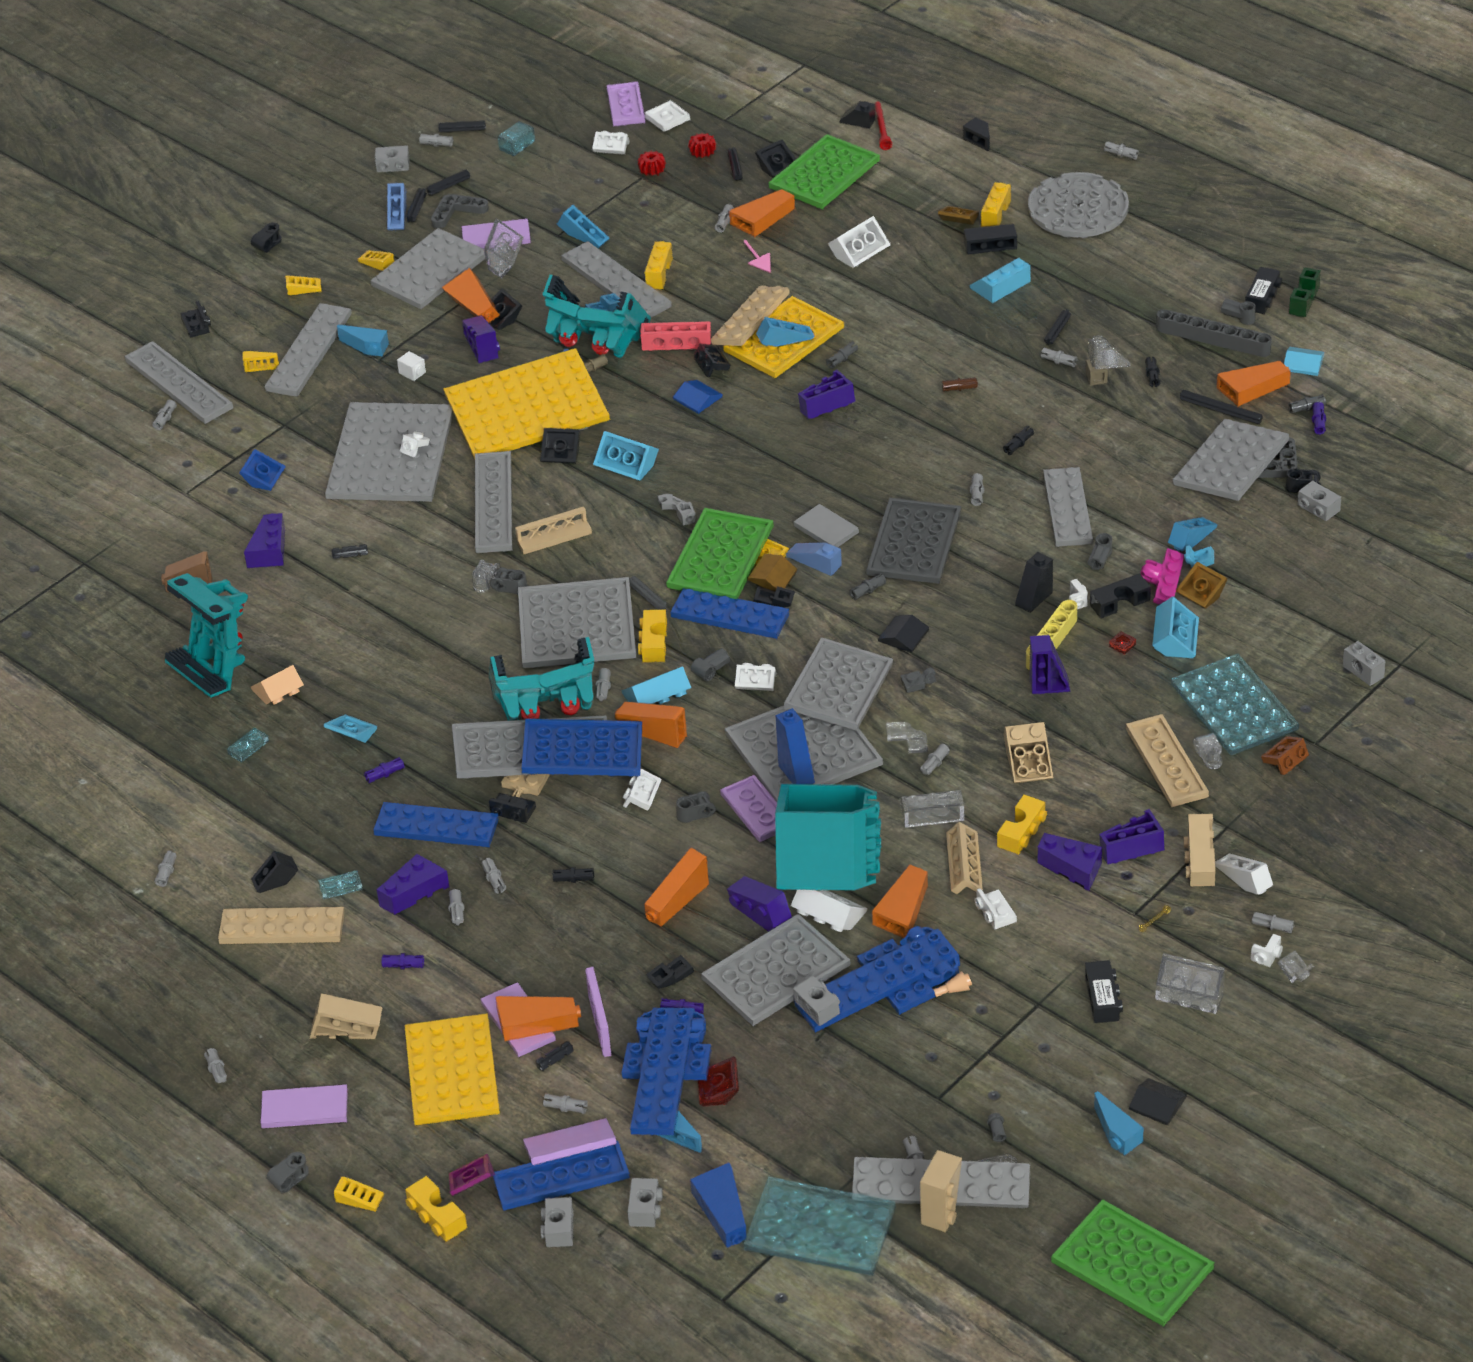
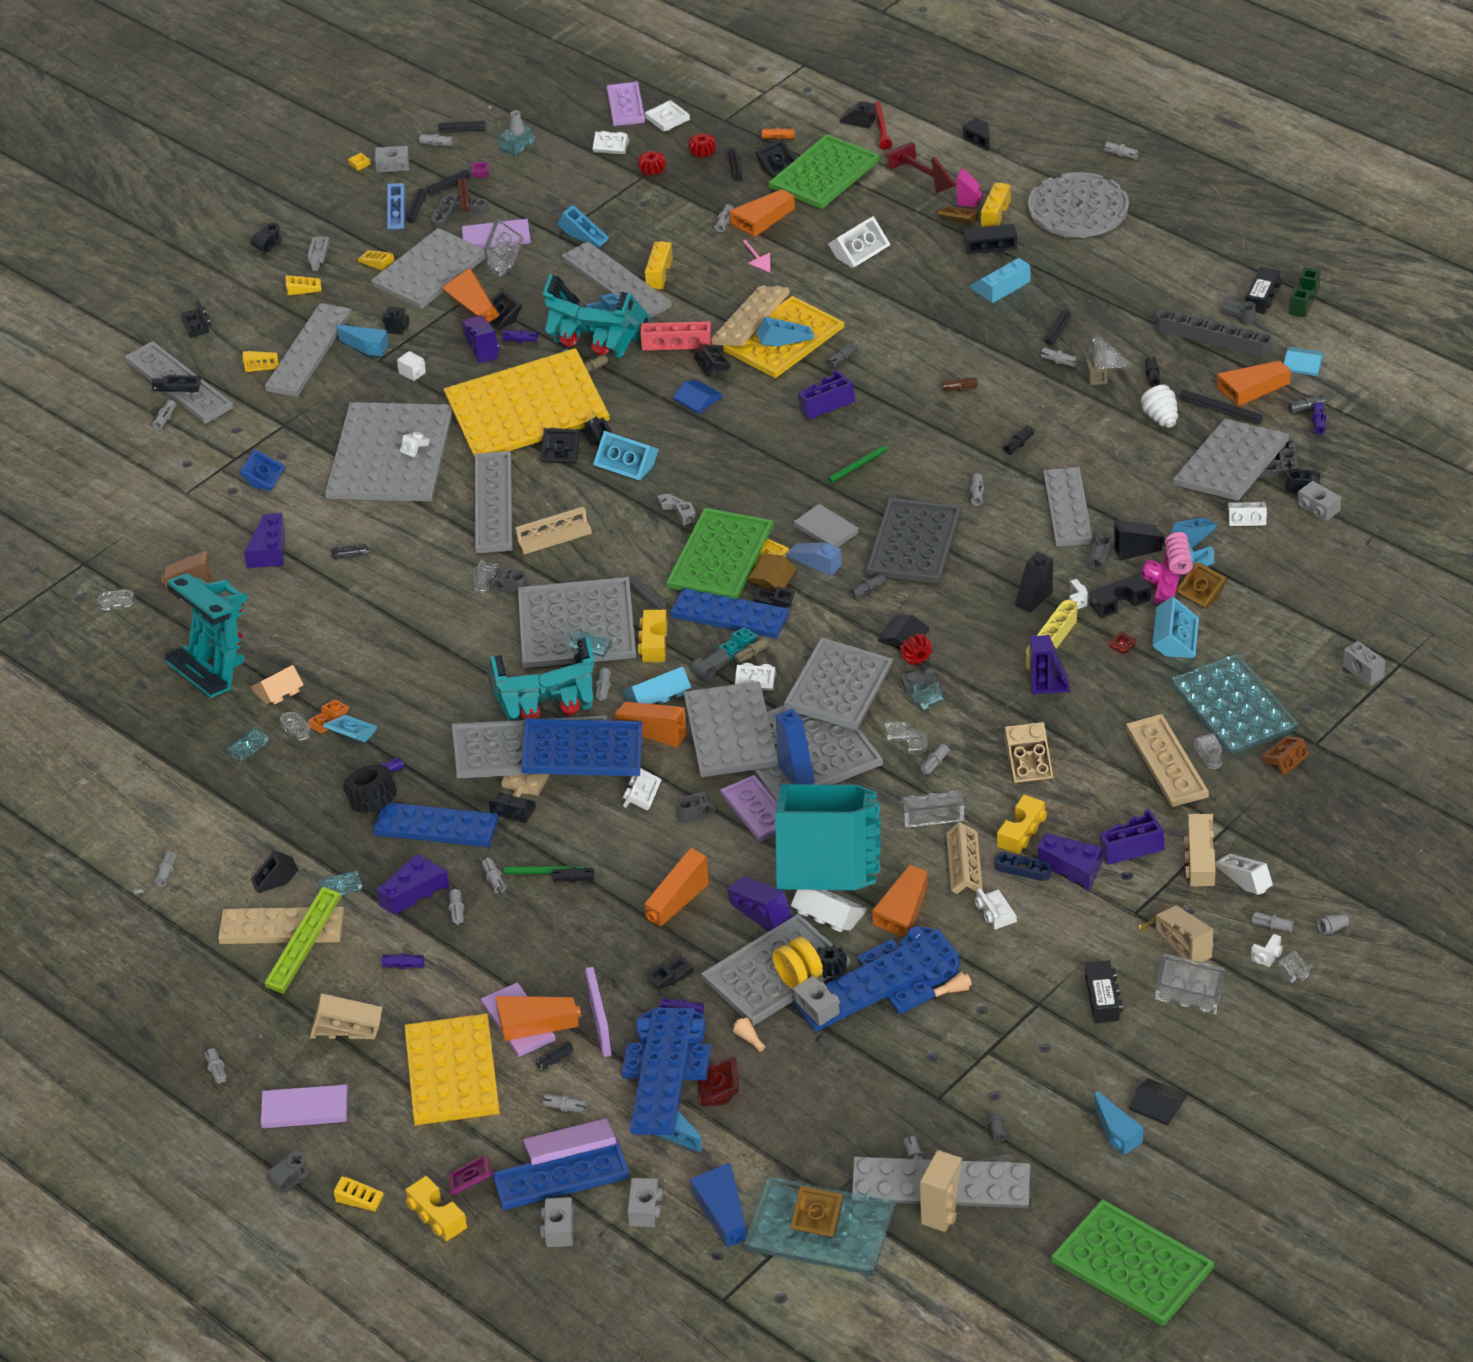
none -> clear plate [97,589,135,610]
none -> black hinge [151,375,201,393]
none -> lime plate [265,887,341,994]
none -> clear plate [280,712,311,740]
none -> light grey hinge [307,237,330,271]
none -> orange slope [308,699,349,734]
none -> black tyre [343,764,397,813]
none -> yellow tile [348,153,371,171]
none -> black brick [382,307,409,335]
none -> copper axle [458,178,470,212]
none -> magenta plate [472,162,489,178]
none -> dark purple pin [502,329,538,343]
none -> green bar [504,866,585,874]
none -> light grey cone [509,111,525,136]
none -> clear light blue plate [569,630,612,657]
none -> black brick [582,416,612,445]
none -> light grey plate [684,681,778,777]
none -> teal slope [718,627,758,661]
none -> light nougat cone [733,1018,766,1052]
none -> dark tan axle [734,637,769,664]
none -> orange pin [762,127,795,140]
none -> yellow wheel [772,936,823,990]
none -> pearl gold slope [790,1186,843,1238]
none -> black gear [817,944,847,979]
none -> green bar [828,445,887,483]
none -> dark red piece [884,142,956,193]
none -> red gear [900,633,933,666]
none -> clear light blue bracket [912,682,944,709]
none -> dark pink slope [957,168,983,208]
none -> dark blue beam [994,852,1052,881]
none -> black slope [1114,520,1164,561]
none -> white piece [1141,385,1178,428]
none -> tan wedge [1155,905,1213,967]
none -> bright pink piece [1165,532,1193,574]
none -> white bracket [1228,502,1267,526]
none -> light grey cone [1317,914,1349,936]

